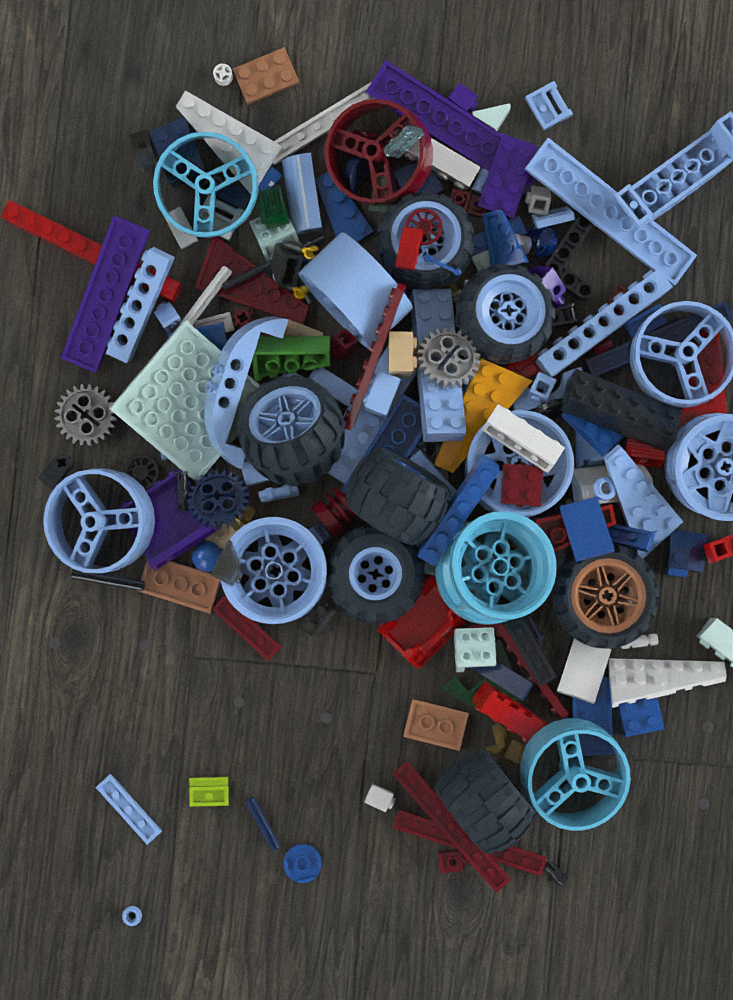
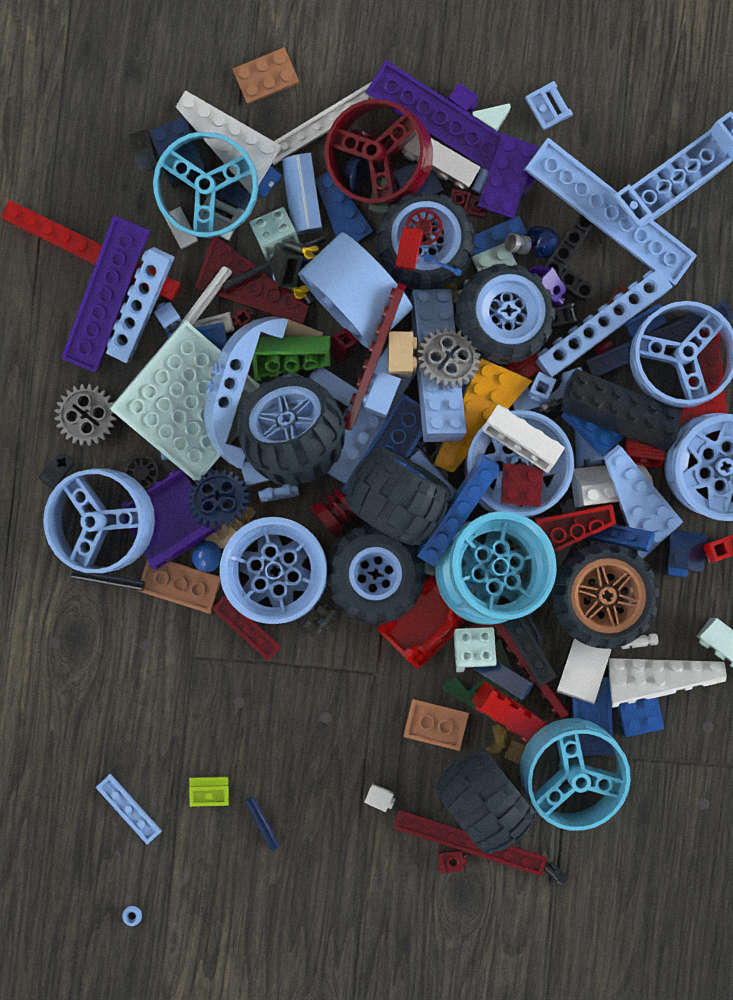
black pin [175,471,190,511] -> none
clear smoke slope [211,540,243,586] -> none
white wheel [213,64,233,86] -> none
dark green brick [257,186,290,230] -> none
blue tile [283,844,322,883] -> none
medium blue tile [309,522,332,545] -> none
clear light blue plate [383,125,424,158] -> none
dark red plate [393,761,511,893] -> none
blue wing [482,210,529,266] -> none
light grey brick [525,186,551,215] -> none
light blue plate [531,206,575,228] -> none
blue tile [559,497,614,562] -> none
light blue piece [593,477,616,501] -> none

